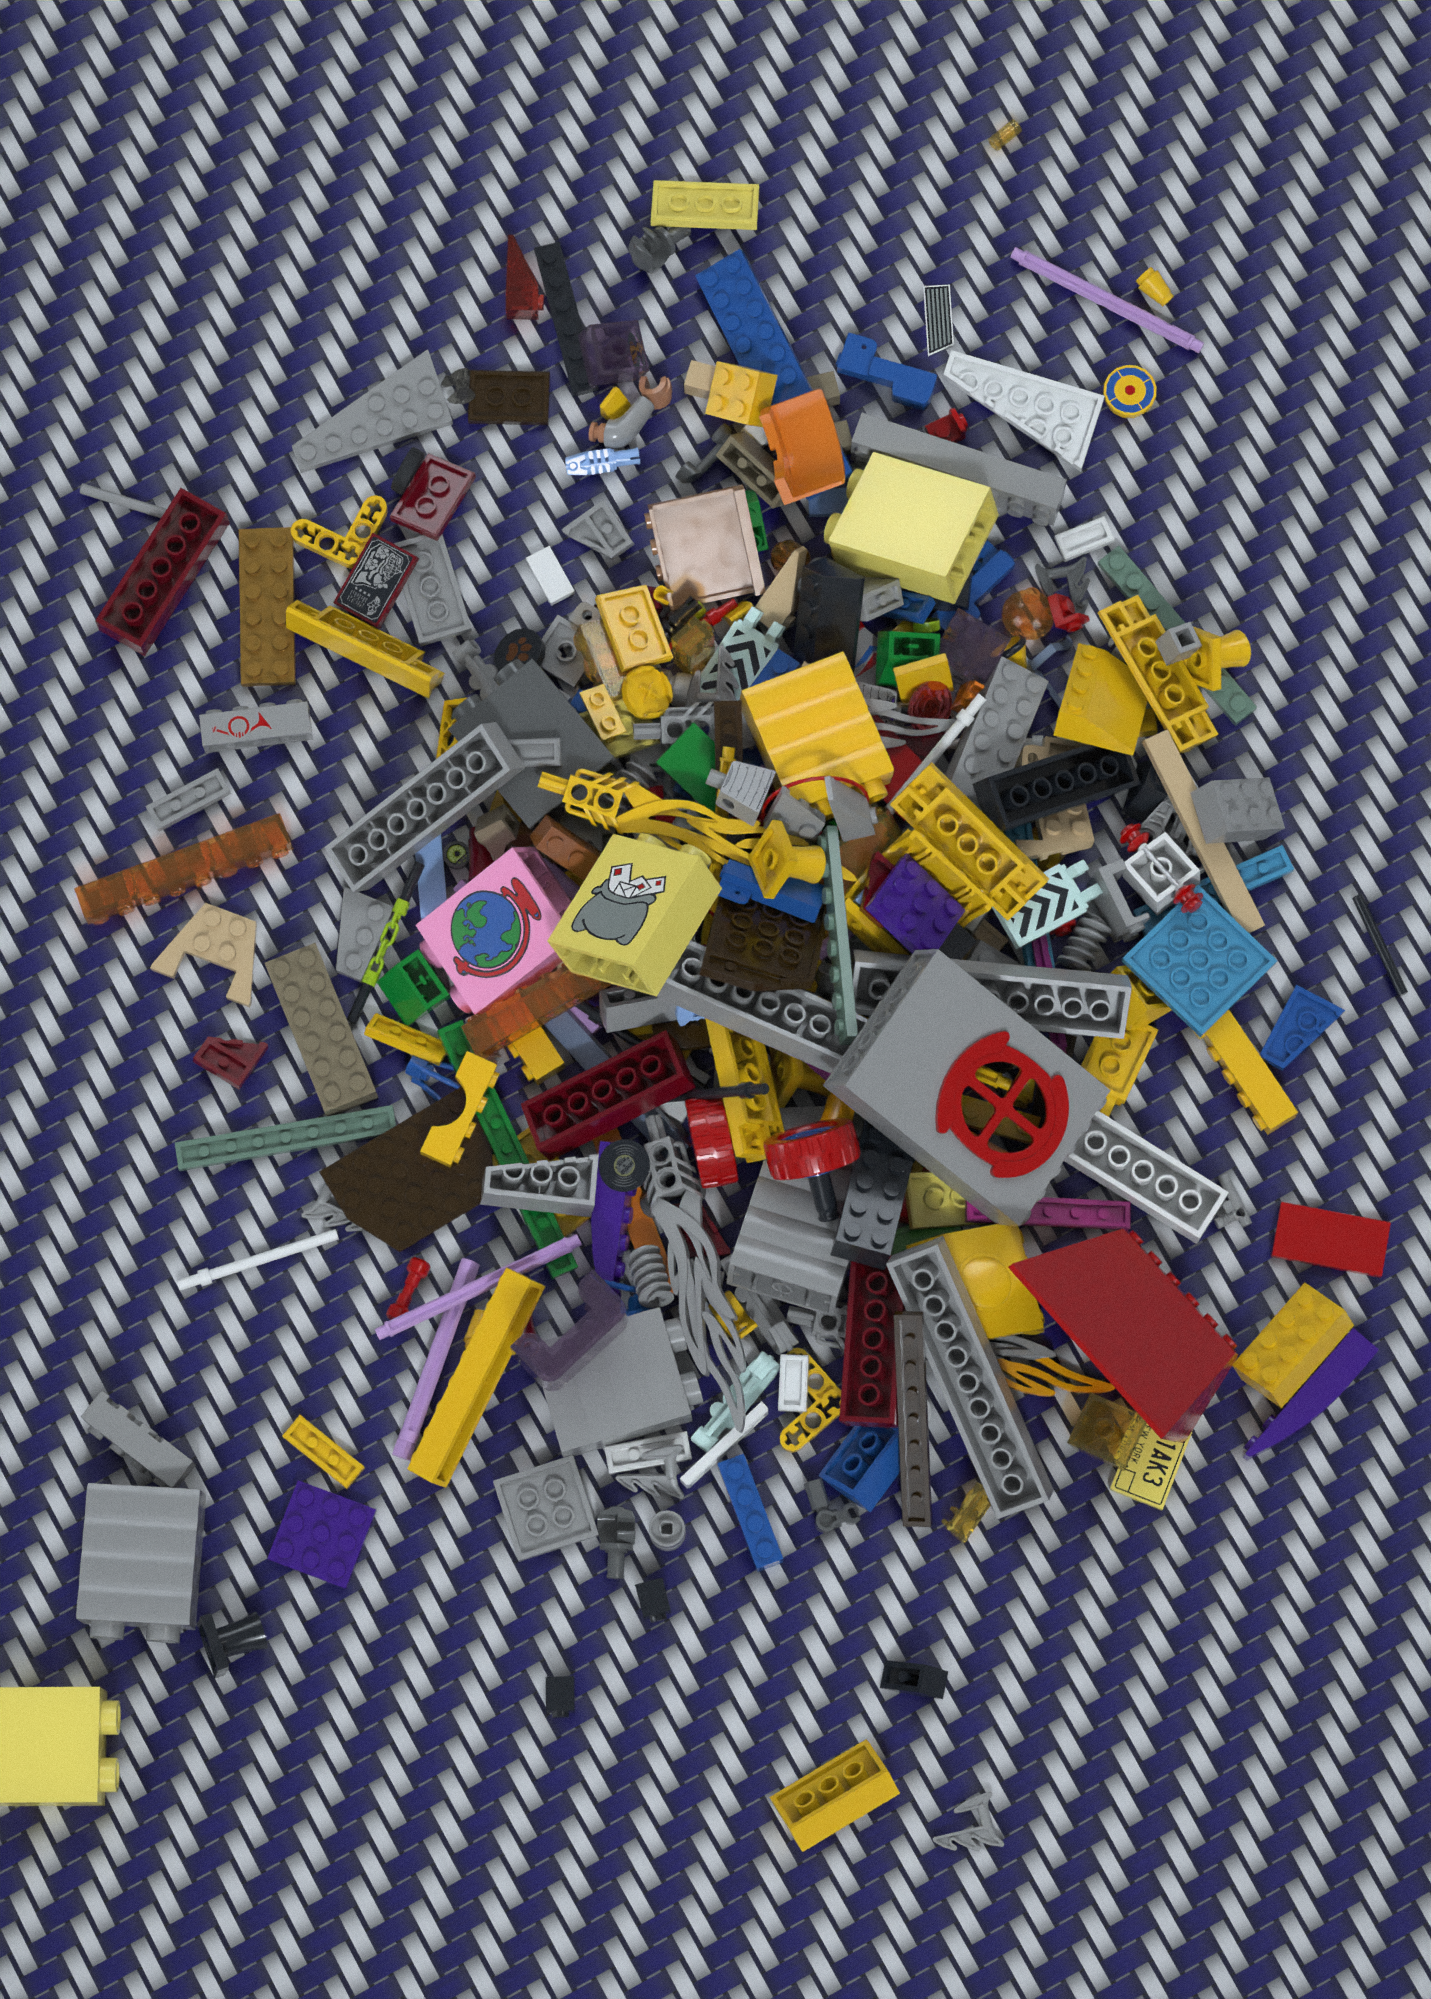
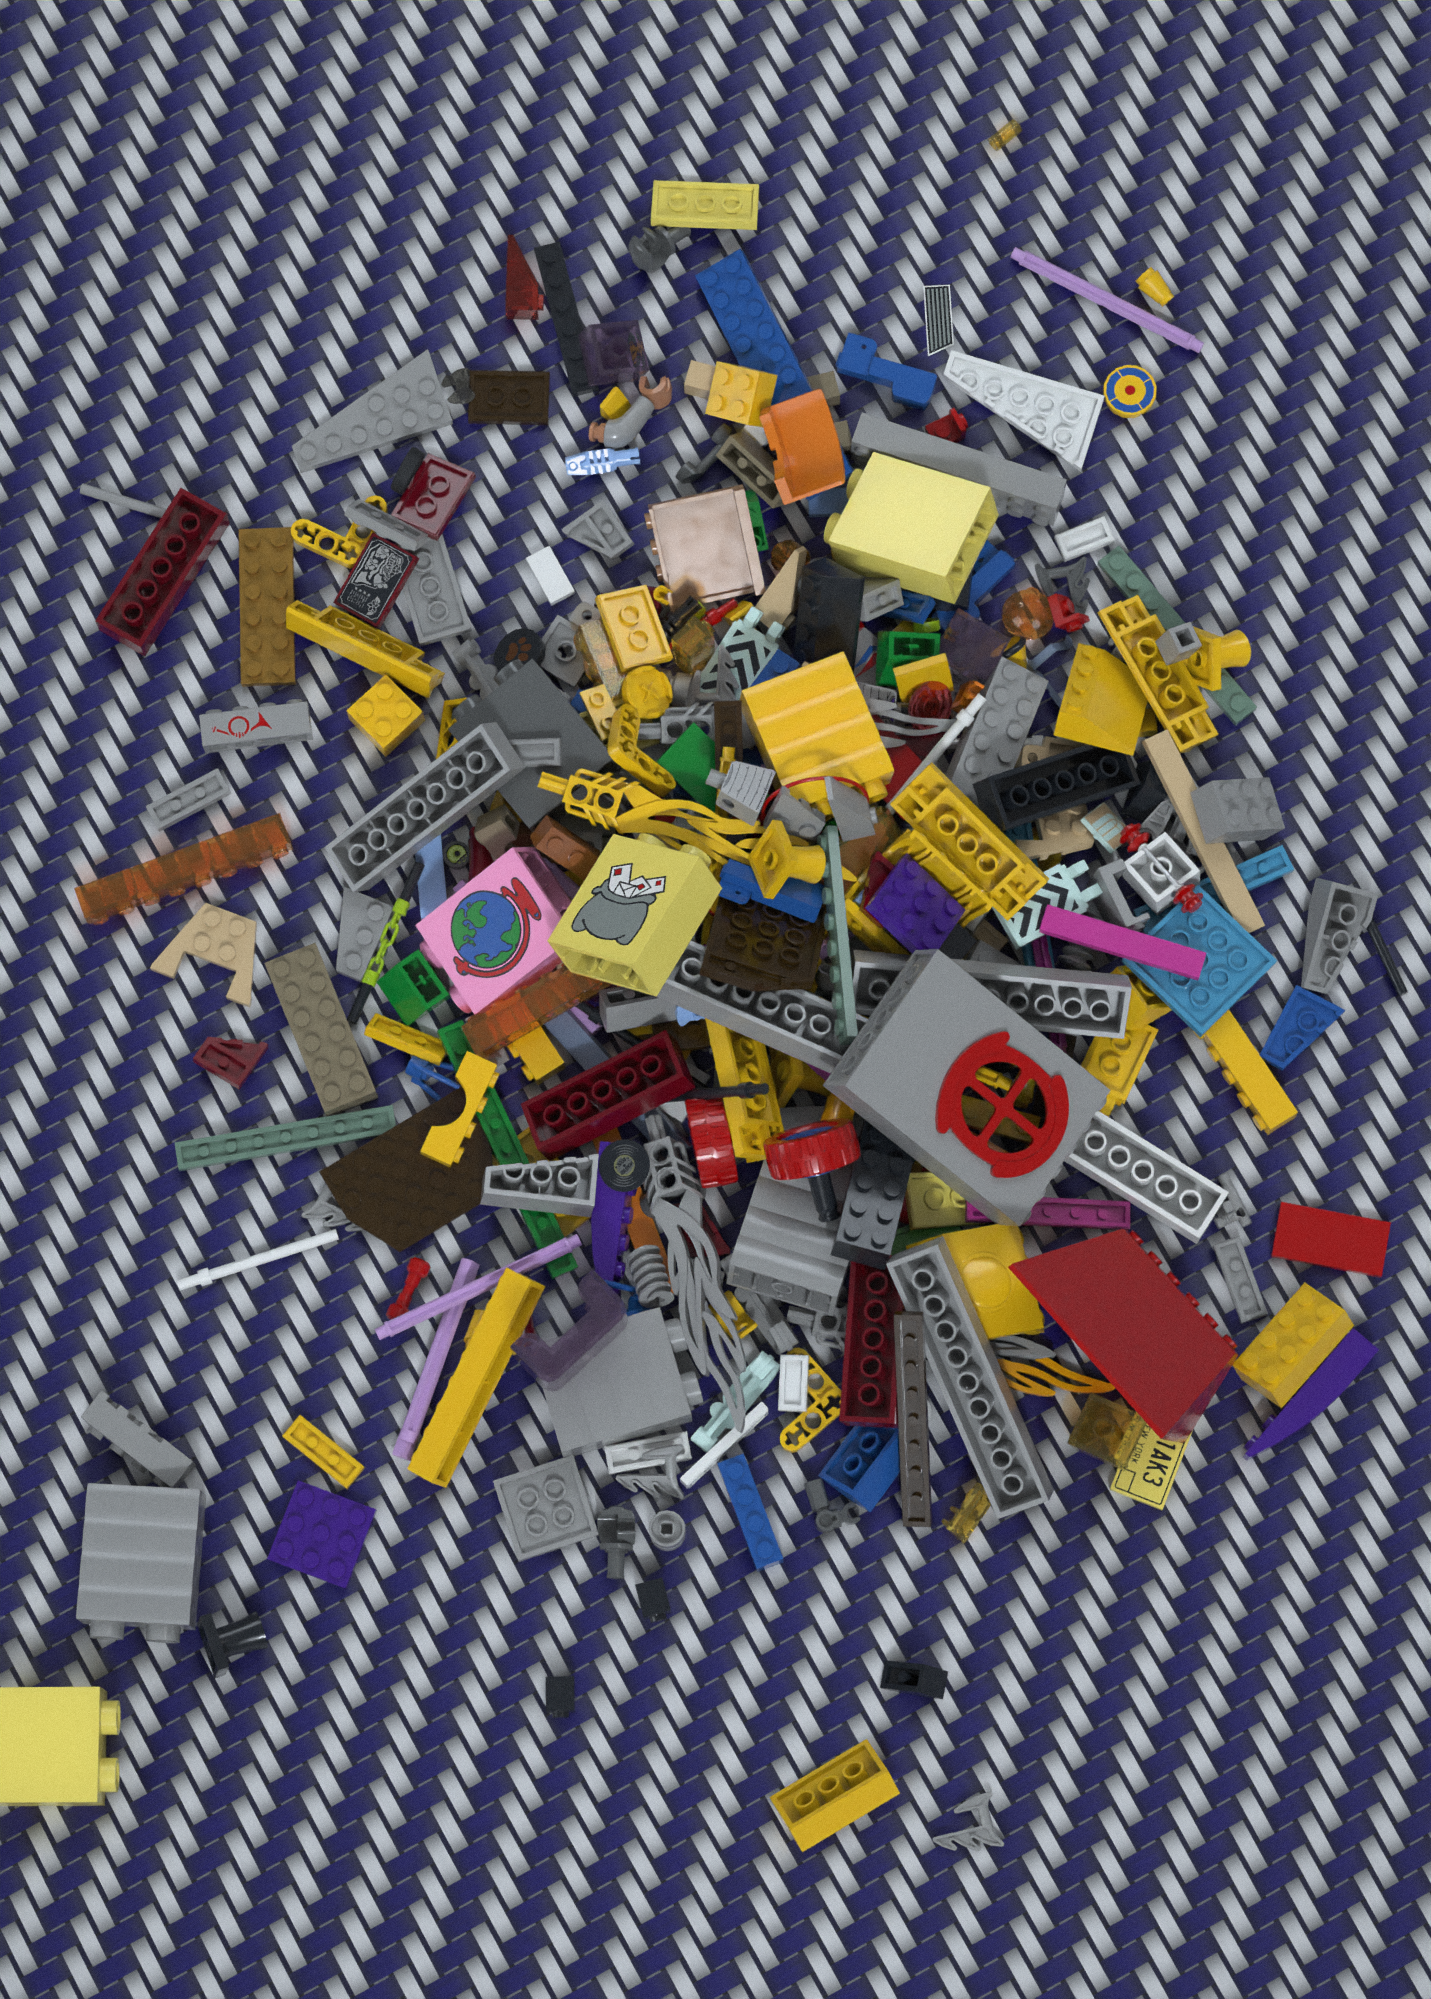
none -> light grey plate [345,499,428,551]
none -> yellow brick [346,675,425,757]
none -> yellow beam [607,704,676,797]
none -> dark pink tile [1039,904,1206,981]
none -> piece [1080,802,1126,854]
none -> light grey tile [1212,1236,1268,1324]
none -> light grey wedge [1301,878,1378,994]

